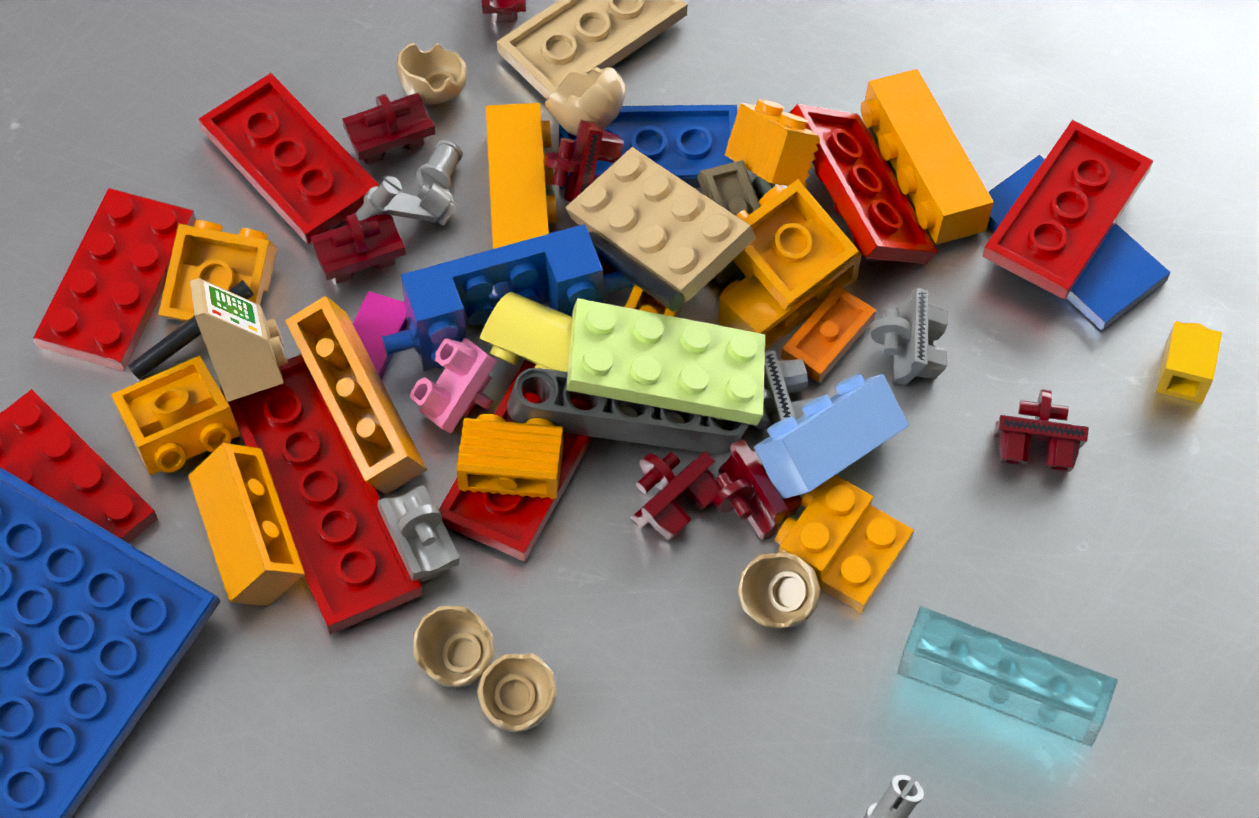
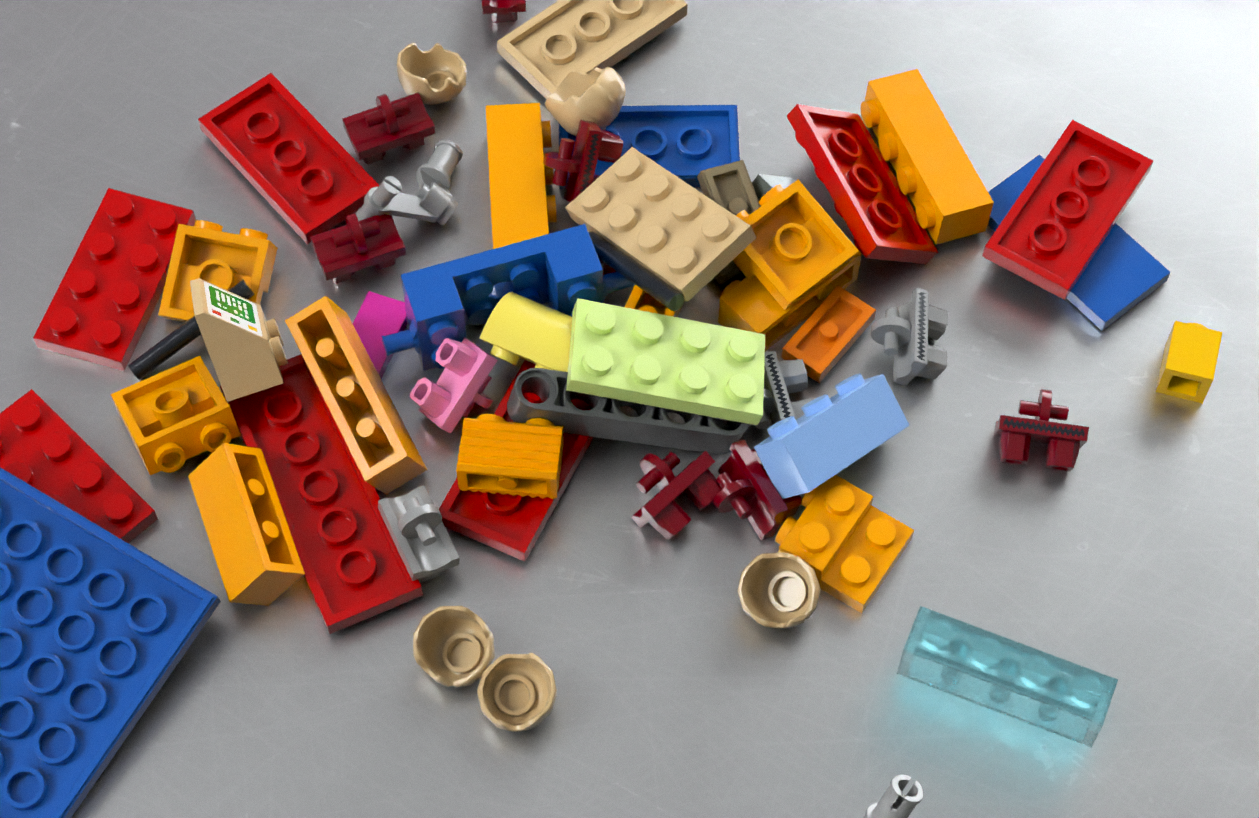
light orange brick [724,99,821,187] -> none

